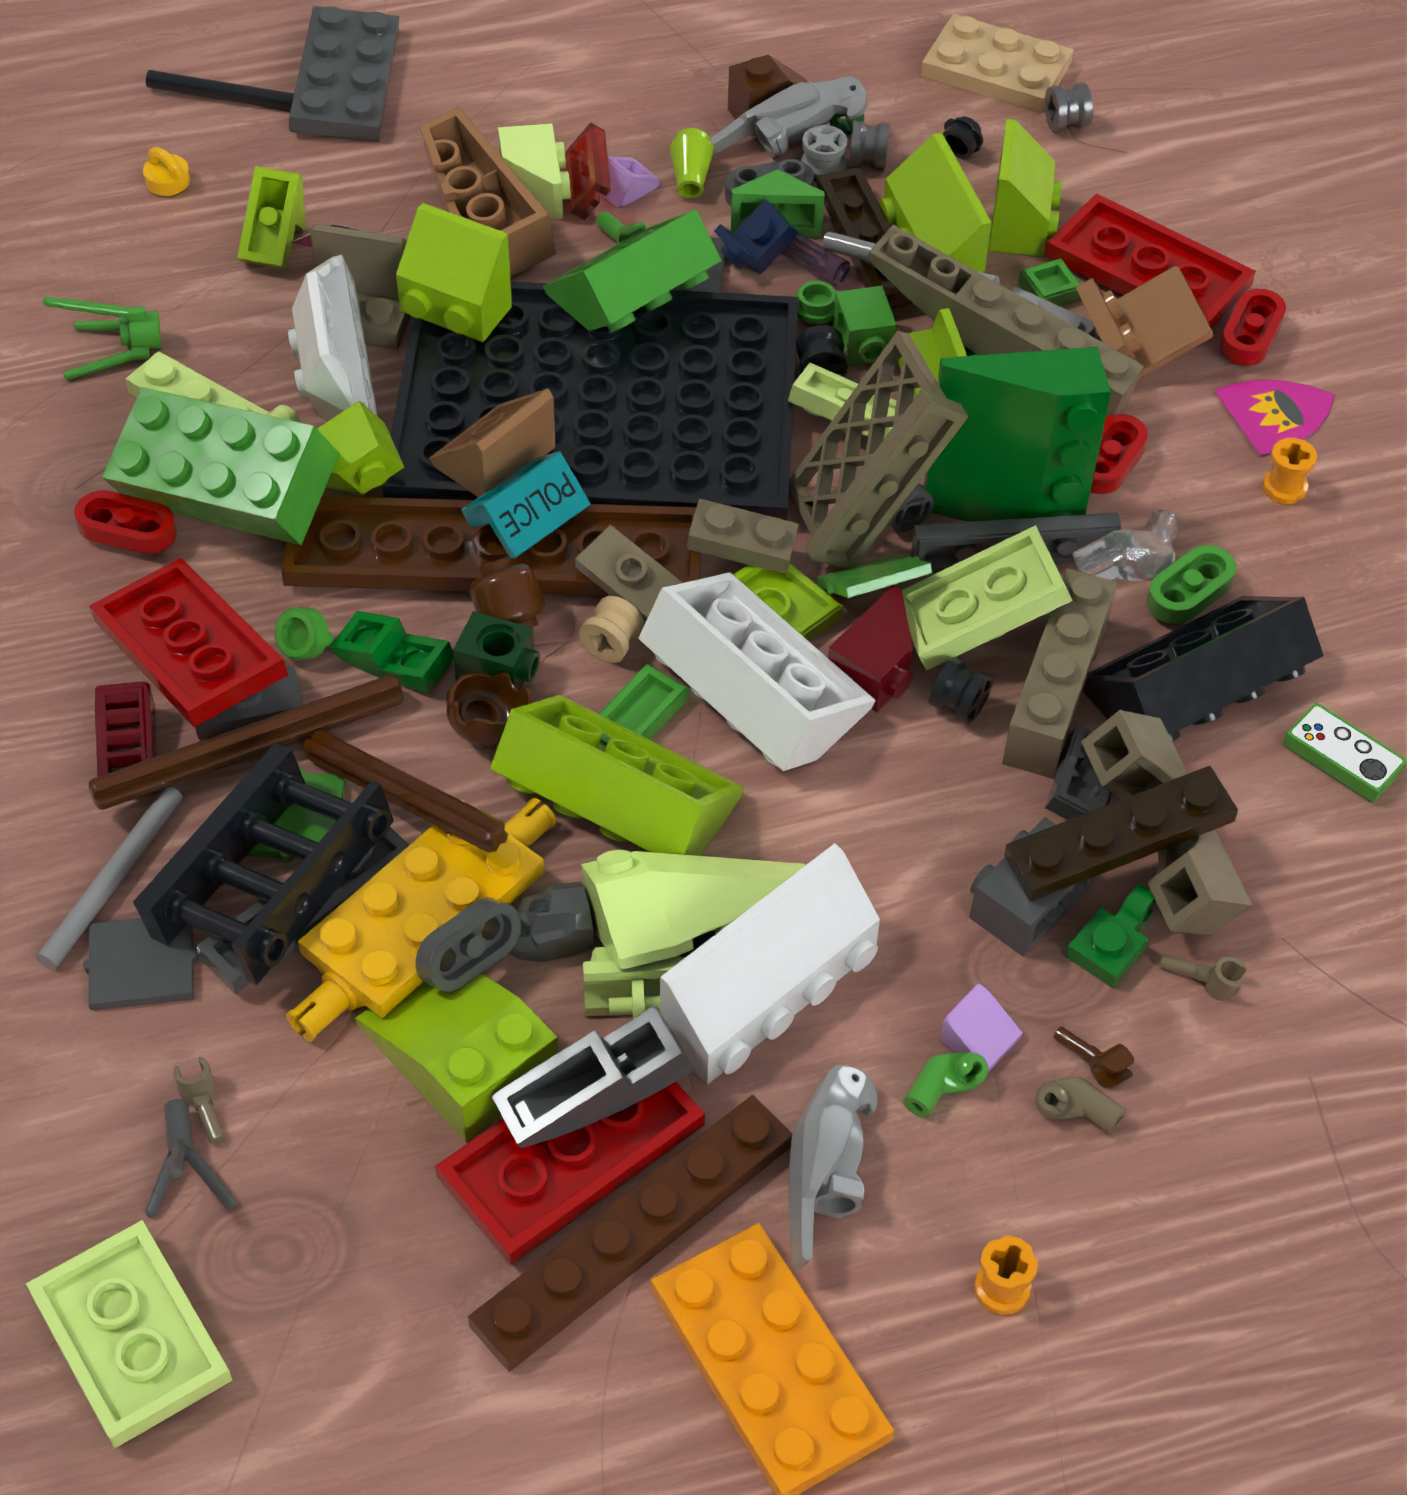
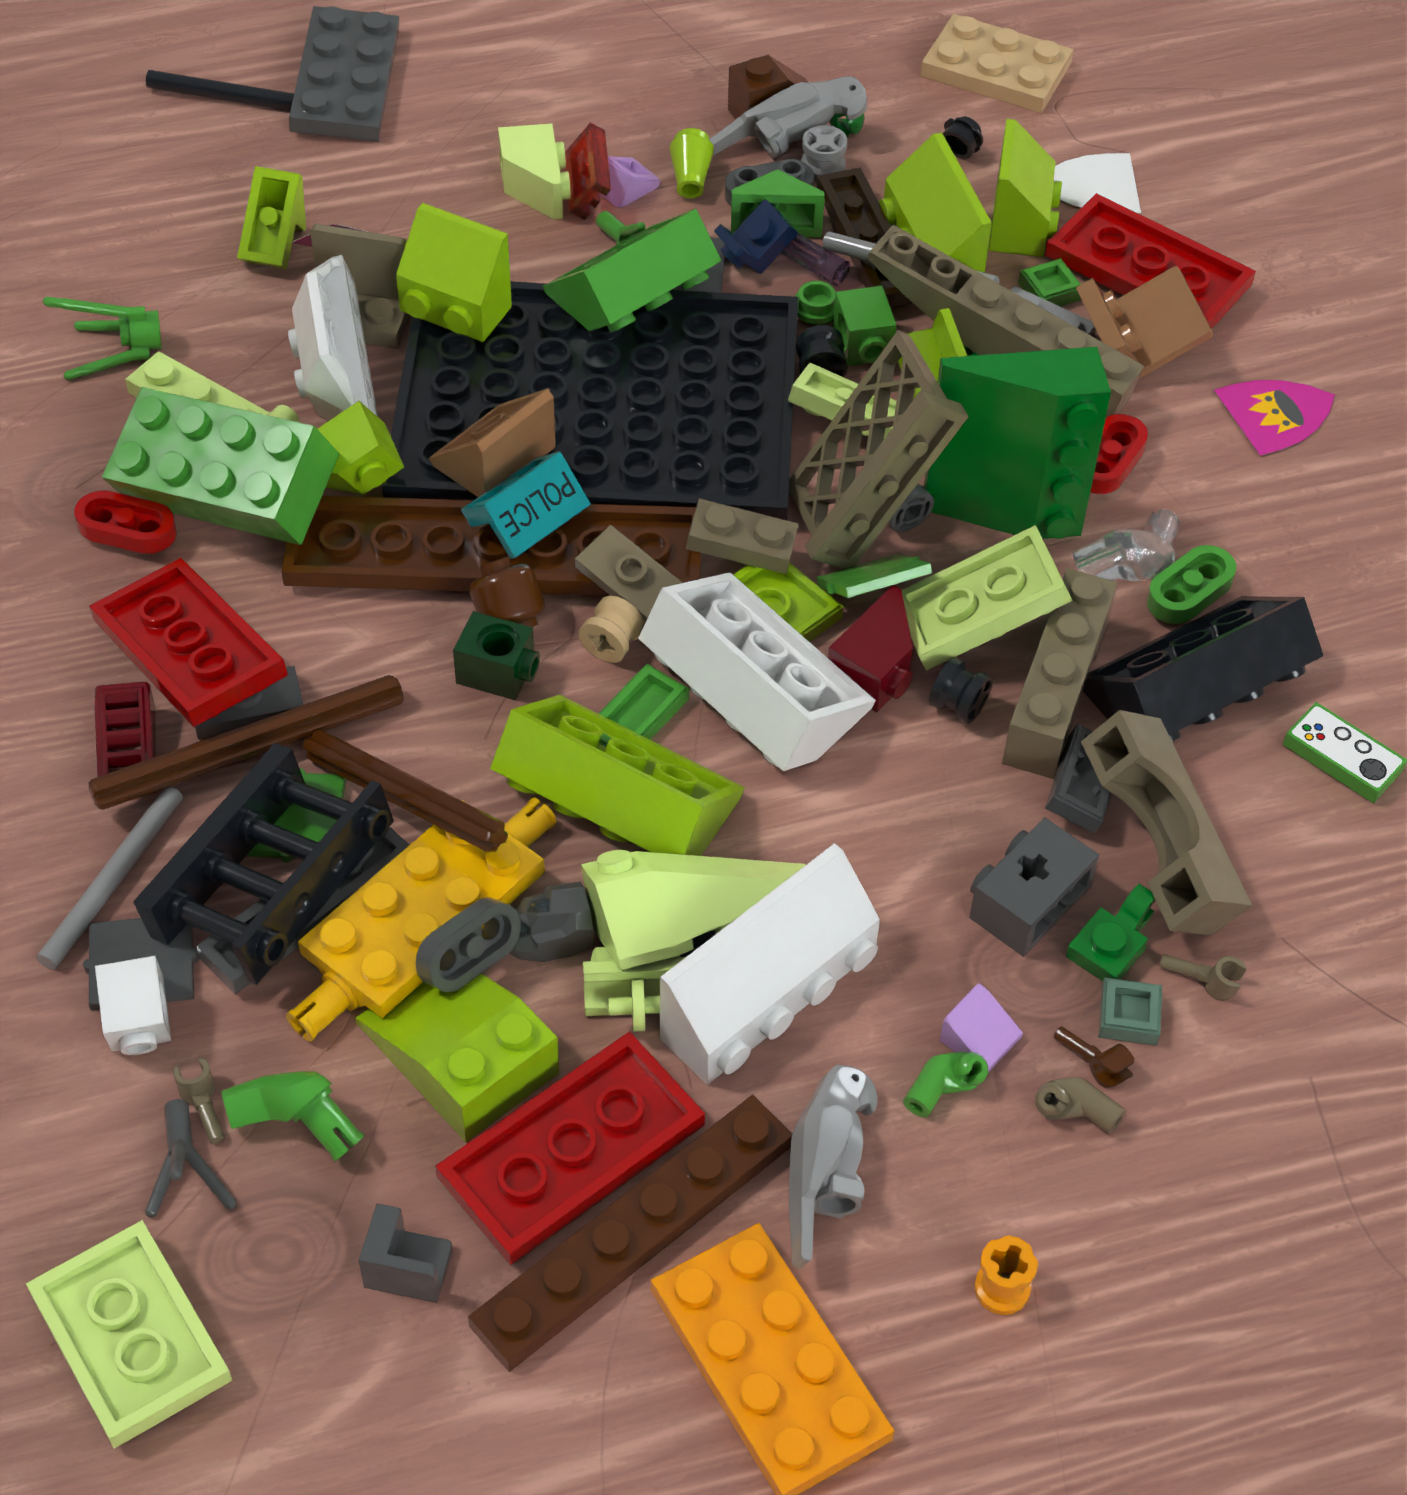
yellow tile [143,146,191,196] -> none
bright green tile [274,607,335,660] -> none
green slope [329,611,454,693] -> none
medium nougat wedge [420,106,556,277] -> none
reddish brown hair [446,672,532,748] -> none
dark grey slope [491,1006,695,1148] -> none
flat silver wheel [849,120,890,169] -> none
dark grey tile [910,512,1121,572] -> none
dark brown plate [1004,766,1238,902] -> none
flat silver wheel [1045,82,1093,131] -> none
red plate [1220,289,1286,365] -> none
light orange bush [1262,438,1318,504] -> none
none -> white brick [95,956,171,1055]
none -> bright green arm [221,1071,365,1162]
none -> dark grey panel [359,1203,453,1303]
none -> white sticker [1054,153,1141,213]
none -> sand green tile [1098,977,1163,1046]

